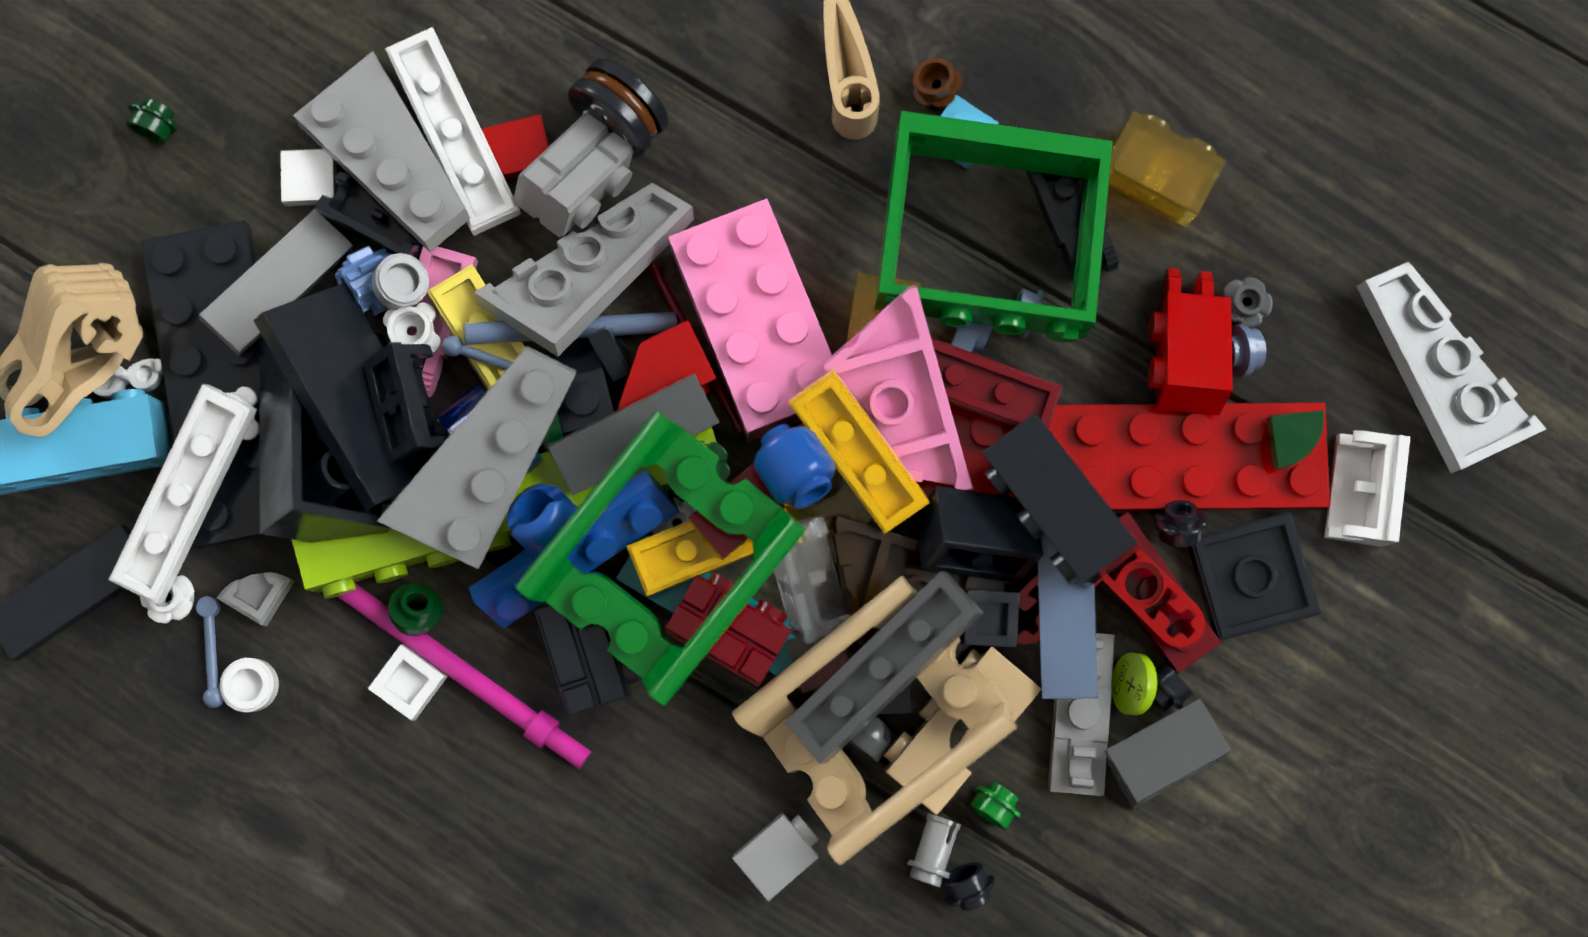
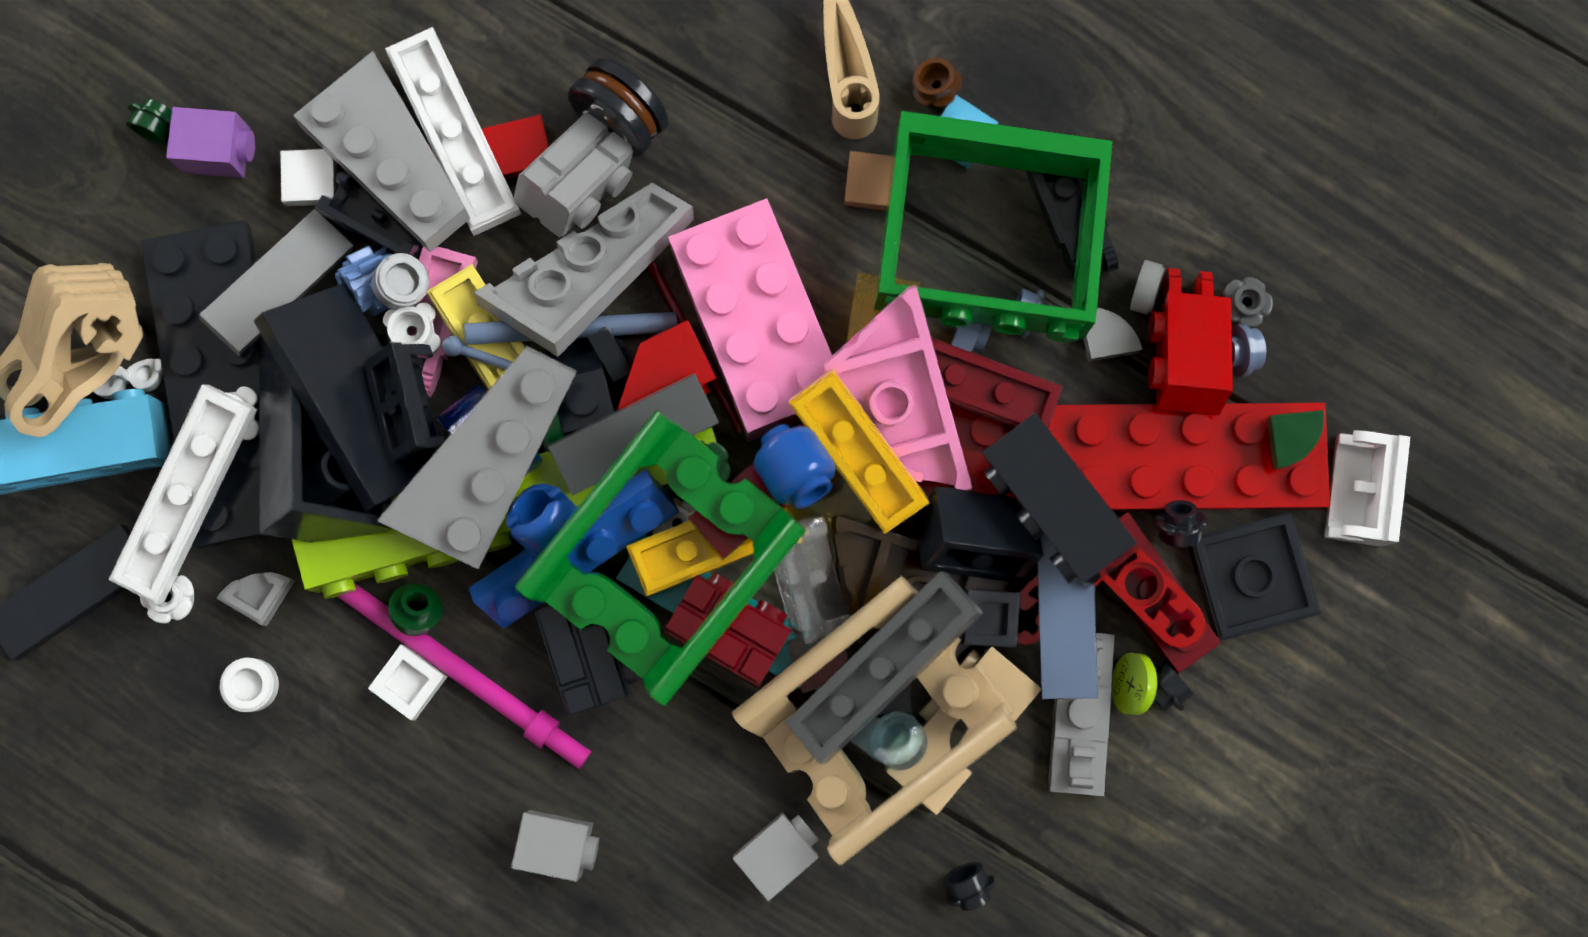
sand blue hinge [196,596,224,708] -> none
light grey pin [907,814,961,888] -> none
green plate [969,781,1021,830] -> none
dark grey hinge [1105,698,1232,810] -> none
clear yellow brick [1109,111,1227,227] -> none
wing [1356,261,1546,473] -> none
none -> medium lavender brick [166,107,255,178]
none -> light grey brick [511,810,600,882]
none -> medium nougat tile [844,151,893,211]
none -> clear light blue tile [869,712,928,770]
none -> light grey tile [1083,308,1142,362]
none -> light grey tile [1130,260,1165,315]

